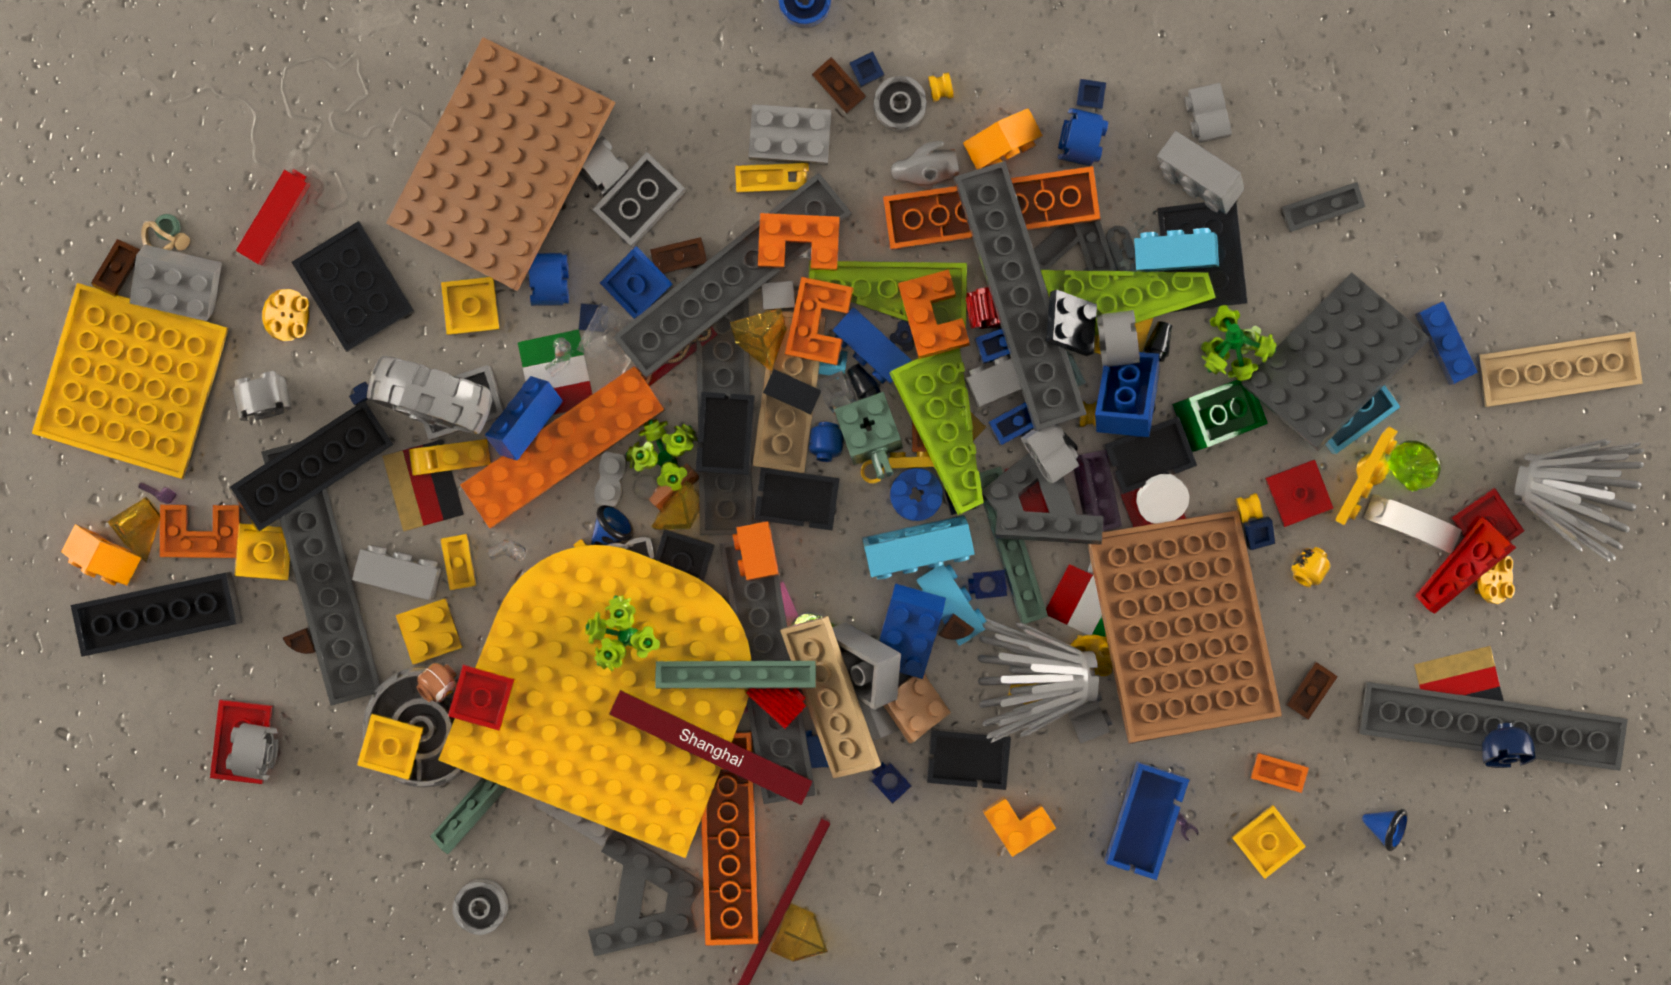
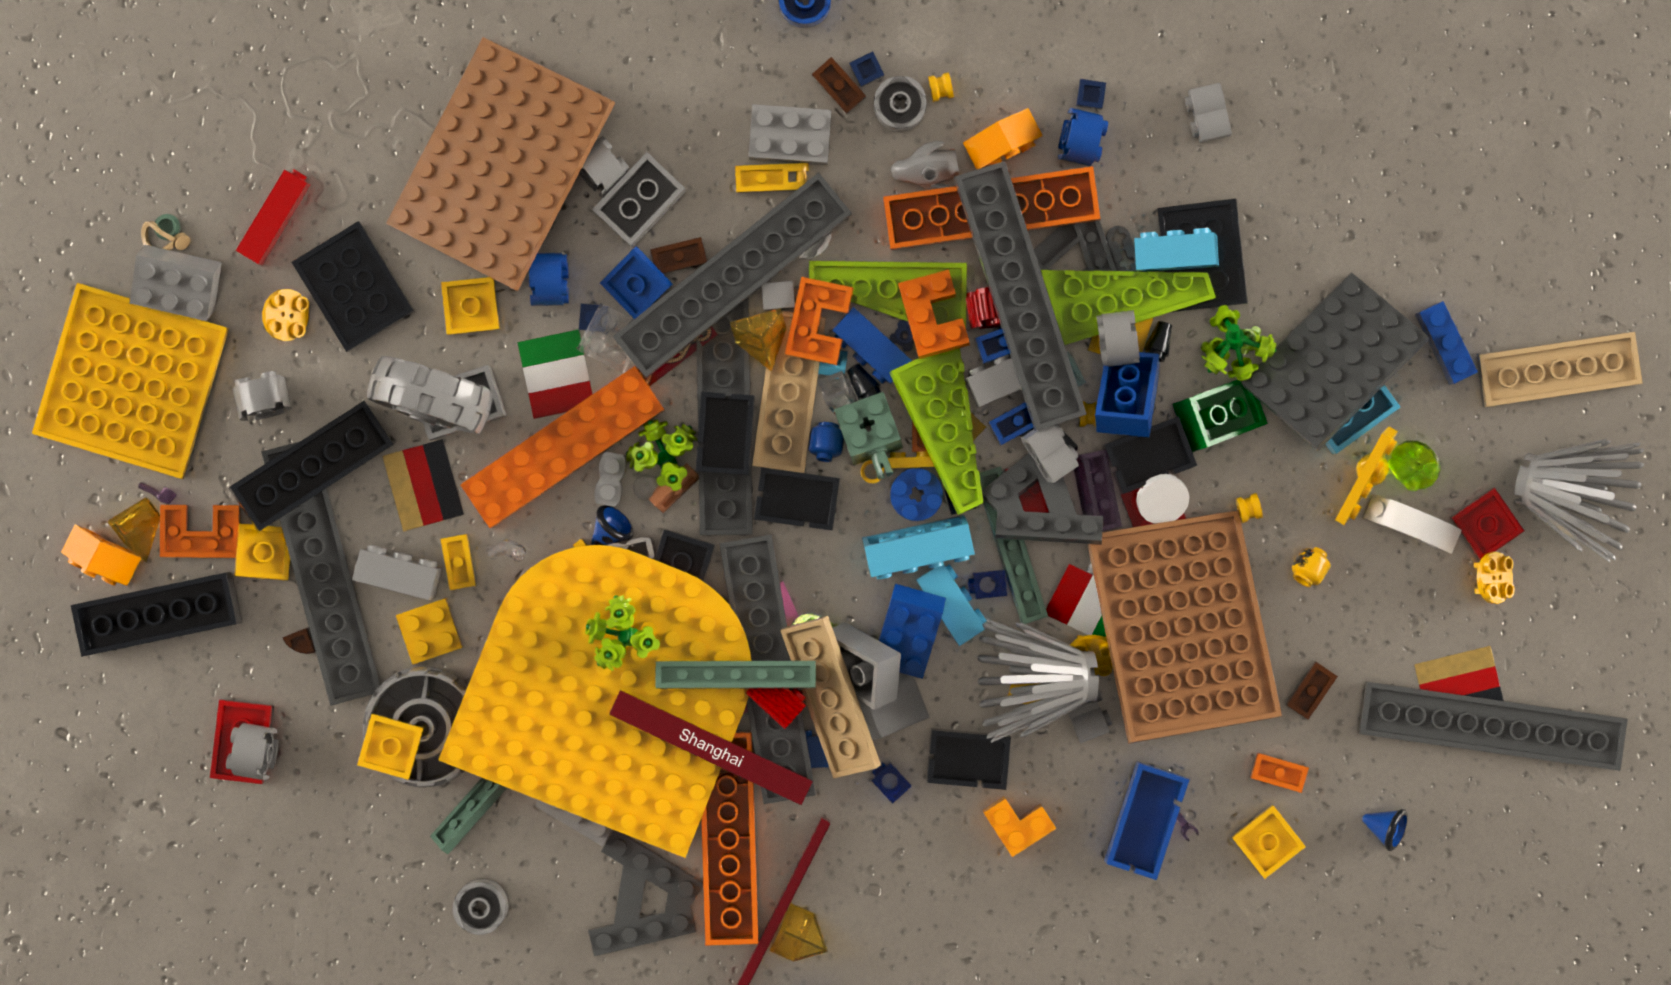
reddish brown plate [91,239,140,297] -> none
dark blue plate [349,381,369,405] -> none
yellow plate [409,439,491,476] -> none
nougat head [416,663,457,702] -> none
red plate [448,664,515,731] -> none
blue brick [484,376,563,461] -> none
clear arm [545,337,572,377] -> none
clear yellow slope [651,480,699,530] -> none
orange brick [732,521,779,581] -> none
orange plate [758,213,839,271] -> none
black tile [763,369,822,415] -> none
light nougat plate [884,674,951,744] -> none
reddish brown tile [938,613,975,640] -> none
black plate [1046,290,1097,356] -> none
light grey brick [1157,131,1245,214] -> none
dark blue plate [1244,516,1275,550] -> none
red plate [1265,459,1333,527] -> none
dark grey plate [1281,182,1366,232] -> none
red wing [1415,516,1517,614] -> none
dark blue cylinder [1482,723,1536,768] -> none

